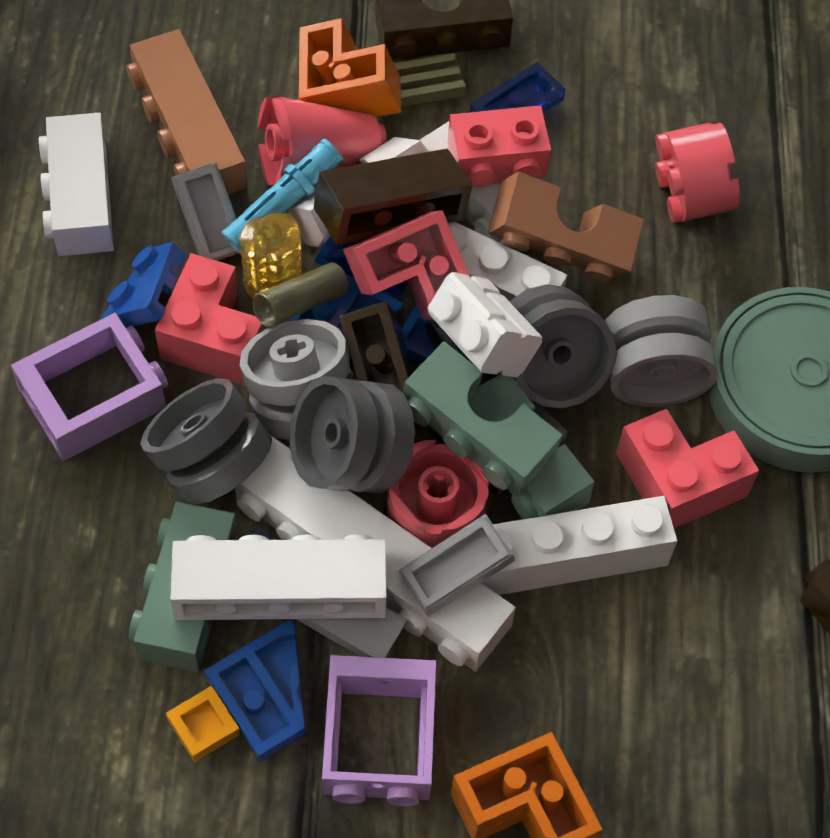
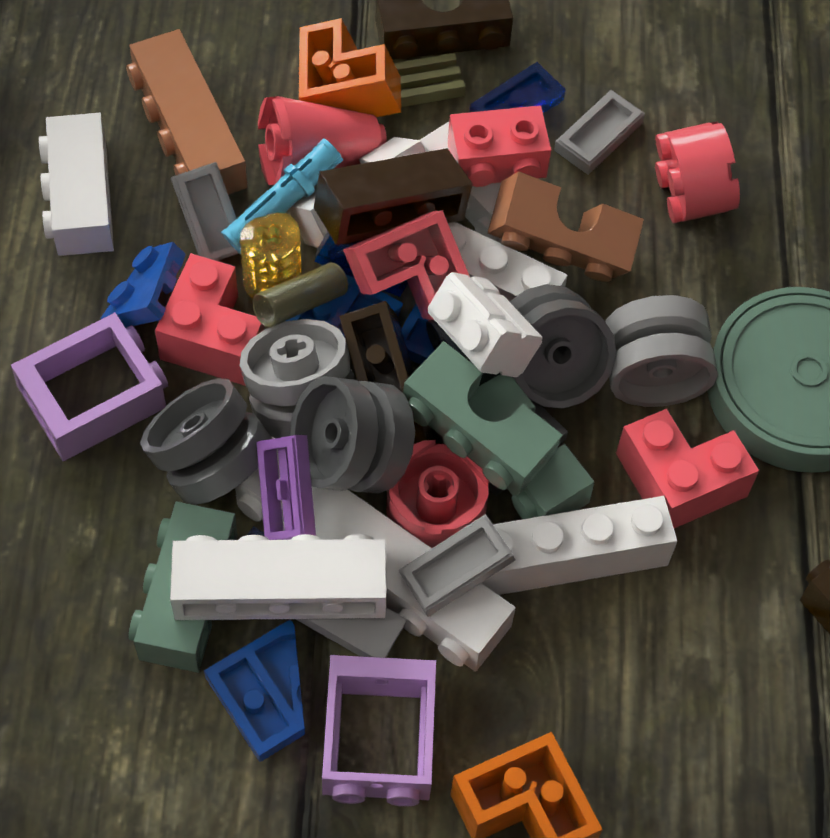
light orange plate [166,686,240,763] -> none
none -> medium lavender tile [256,435,316,540]
none -> light grey tile [554,90,645,175]

